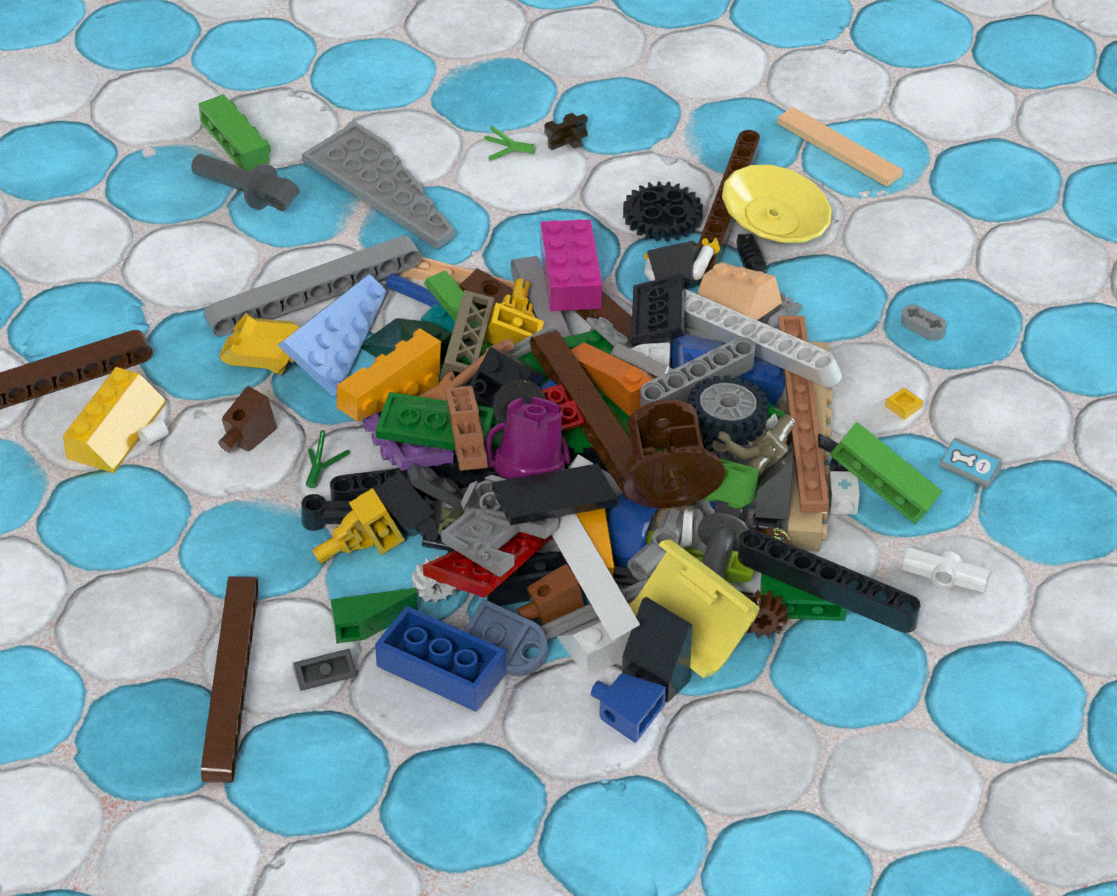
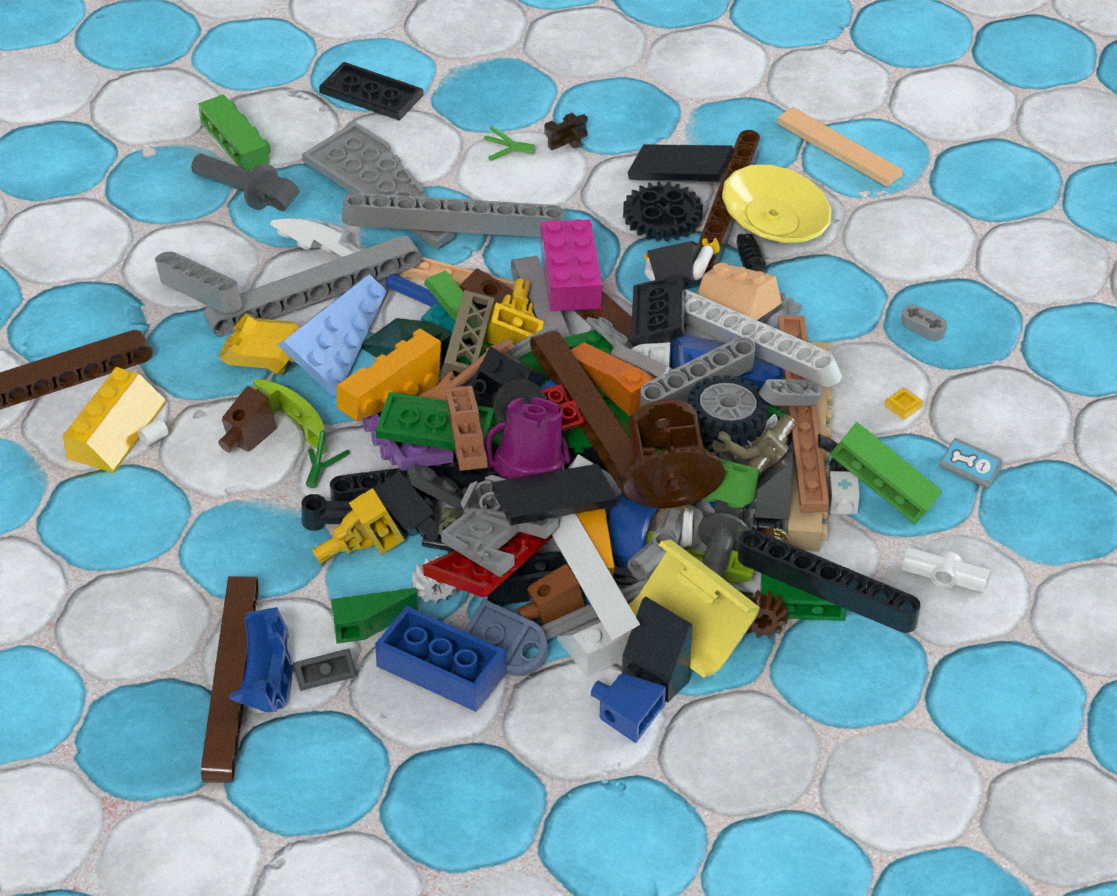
none -> light grey beam [155,251,242,313]
none -> blue windscreen [230,607,292,713]
none -> lime slope [253,379,327,454]
none -> white slope [270,218,362,257]
none -> black tile [319,62,424,121]
none -> light grey beam [342,193,565,237]
none -> black tile [627,144,734,181]
none -> light grey beam [759,379,823,406]

